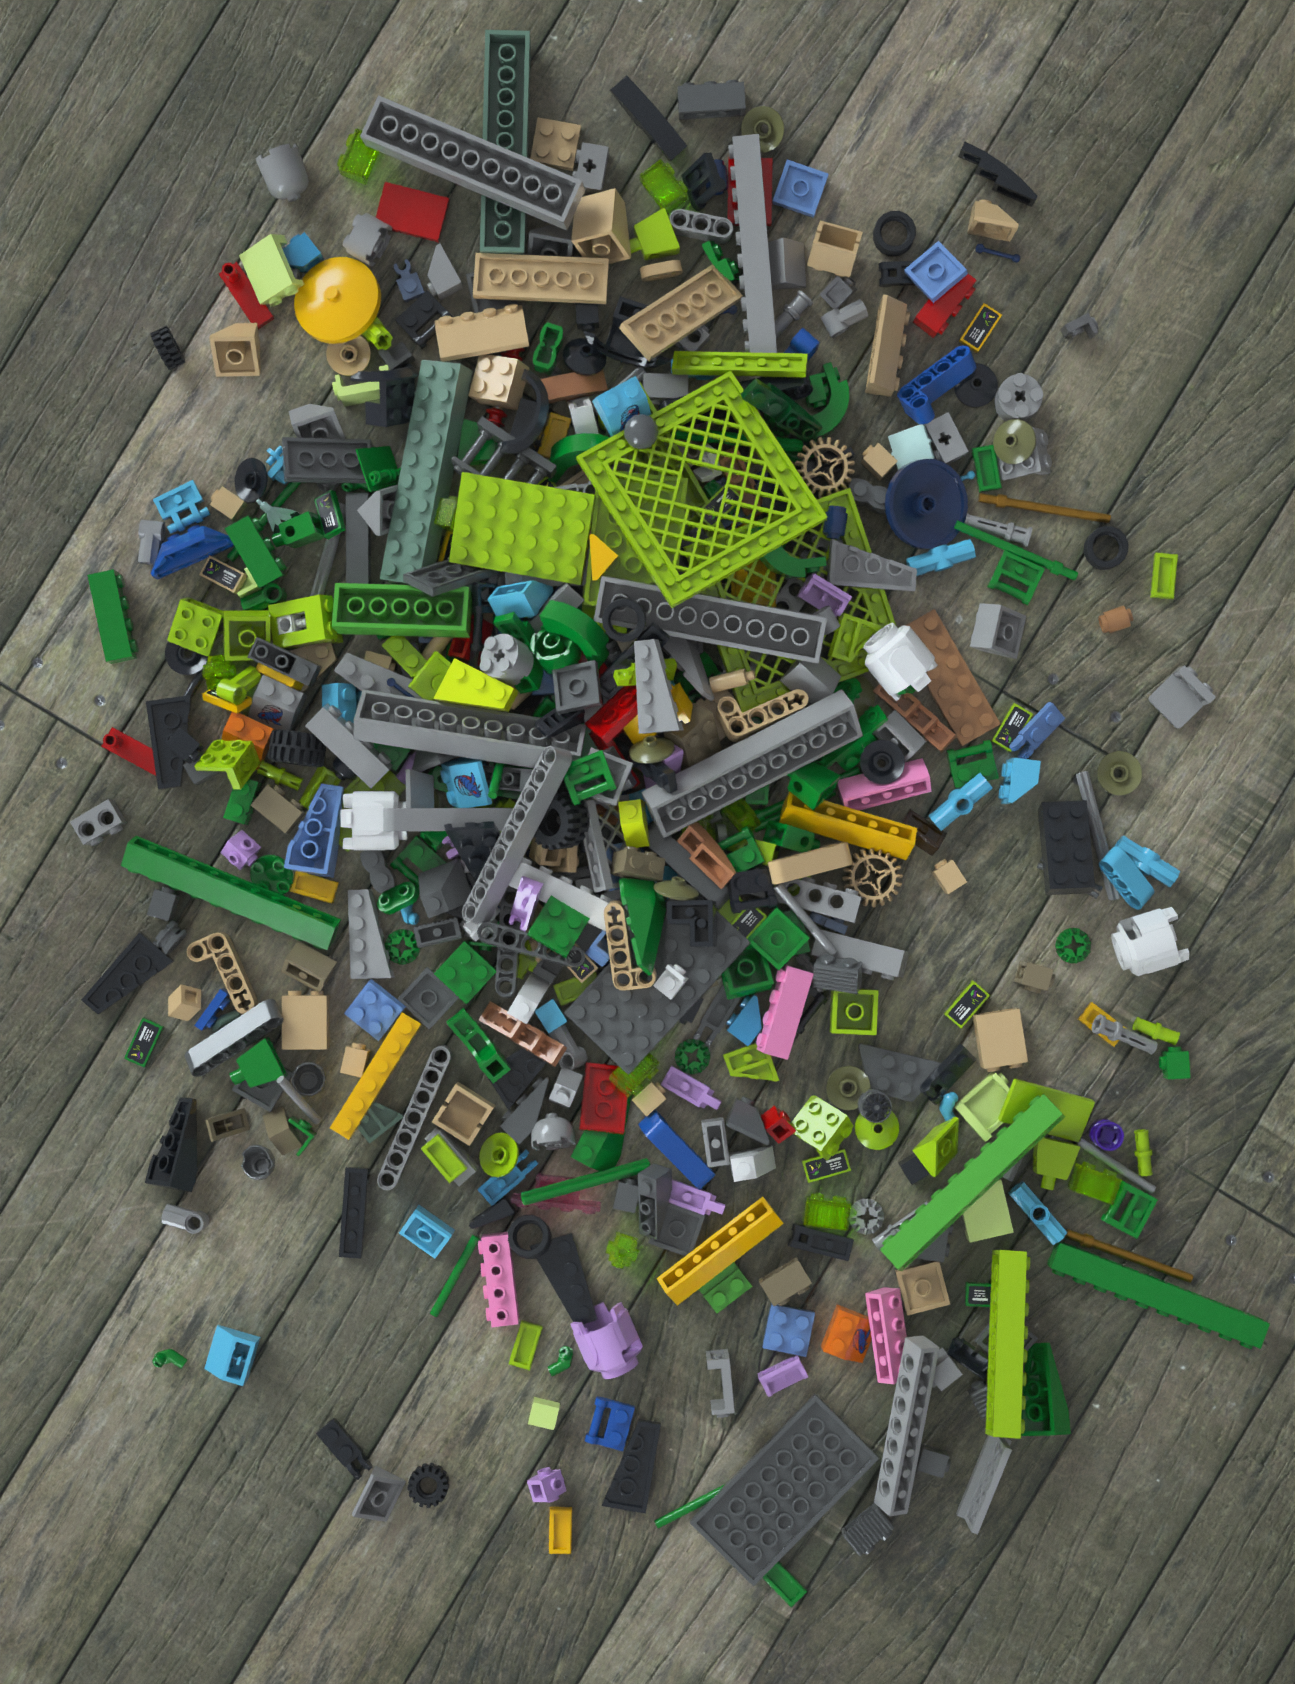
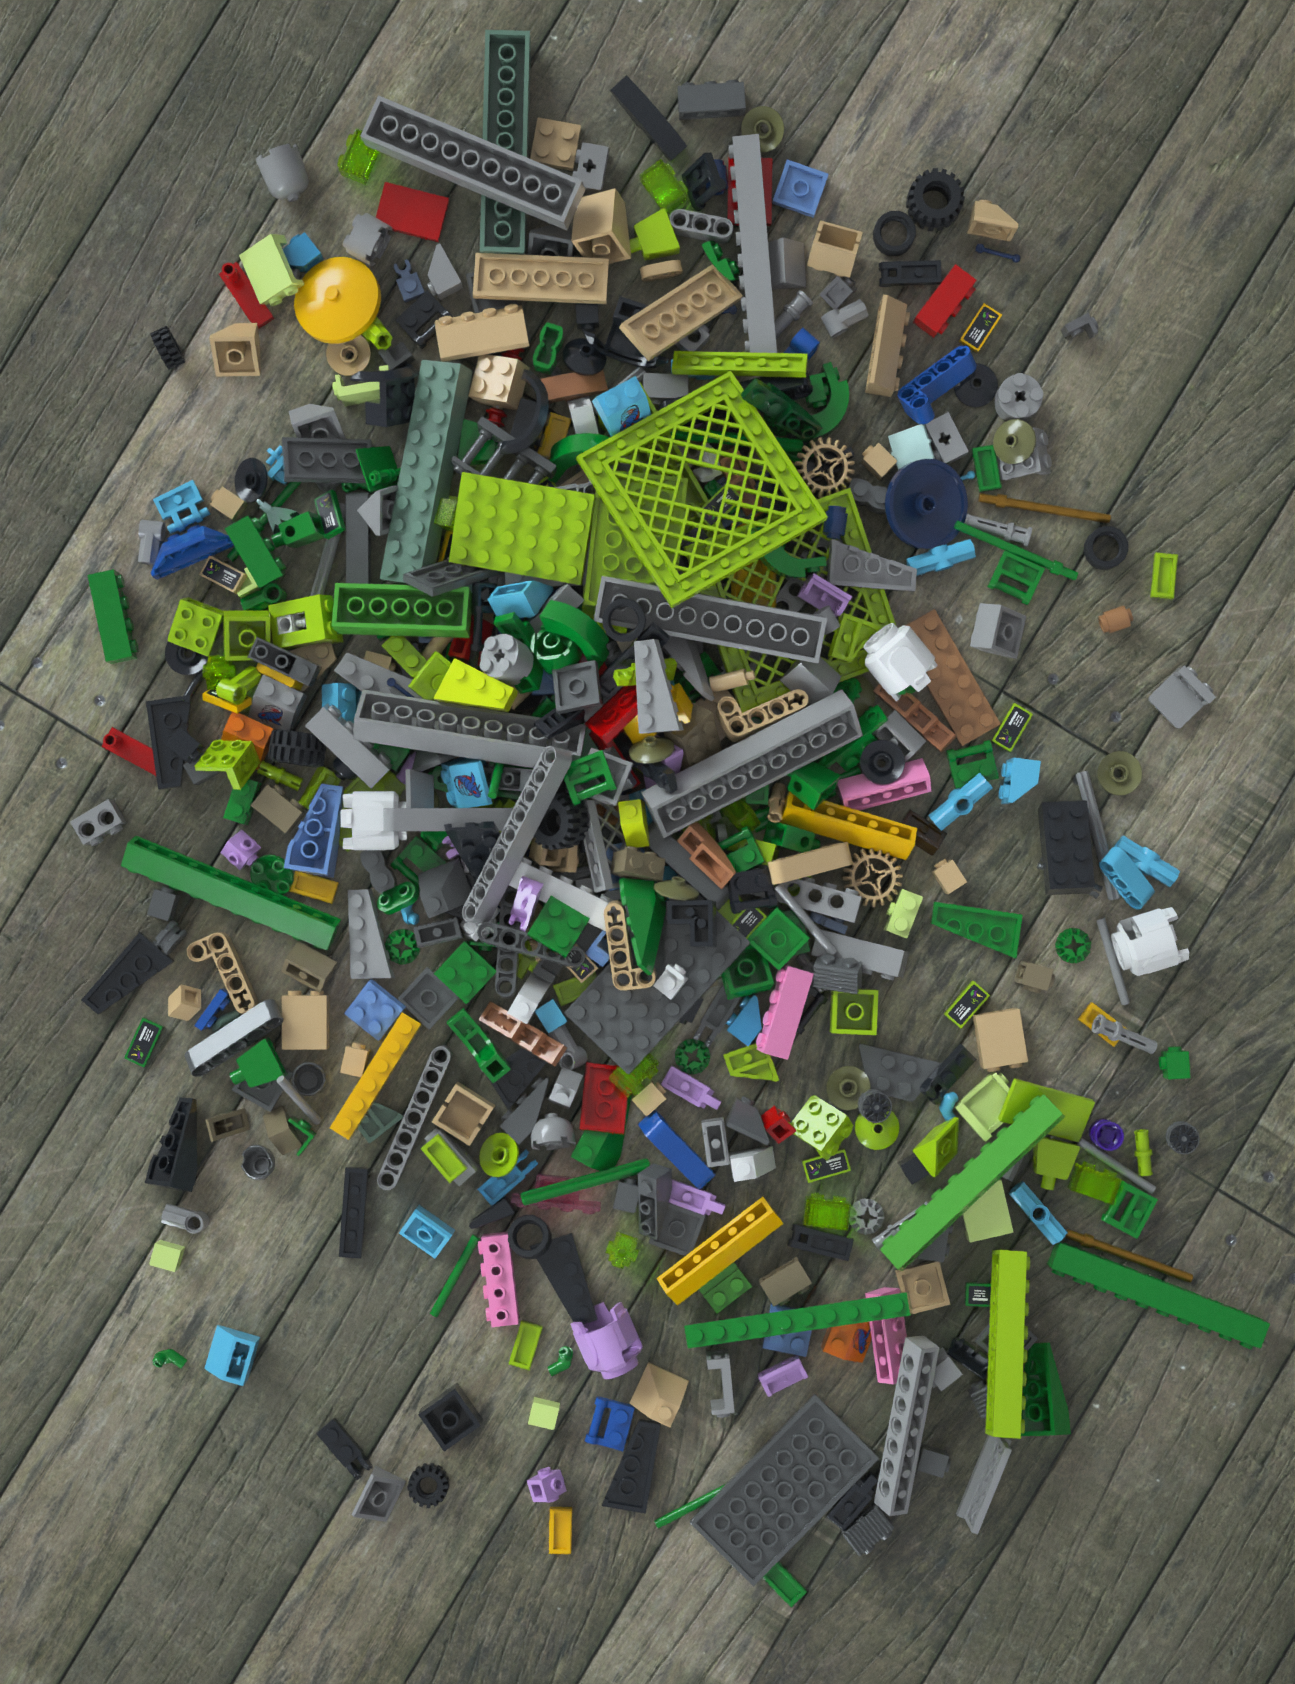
yellow slope [589,534,619,581] -> none
dark grey hair [624,414,658,449] -> none
medium blue plate [904,241,968,303] -> none
black slope [958,142,1038,207] -> none
medium blue hinge [1009,702,1065,759] -> none
lime pin [1132,1017,1180,1046] -> none
none -> yellowish green panel [149,1240,185,1272]
none -> black brick [418,1383,483,1452]
none -> tan slope [630,1362,689,1427]
none -> green brick [684,1292,913,1348]
none -> tan pin [768,783,786,823]
none -> black hinge [826,1471,878,1531]
none -> yellowish green brick [883,889,923,939]
none -> black tyre [906,168,965,231]
none -> green wing [930,902,1023,959]
none -> light grey bar [1096,918,1130,1005]
none -> dark grey wheel [1165,1121,1200,1155]

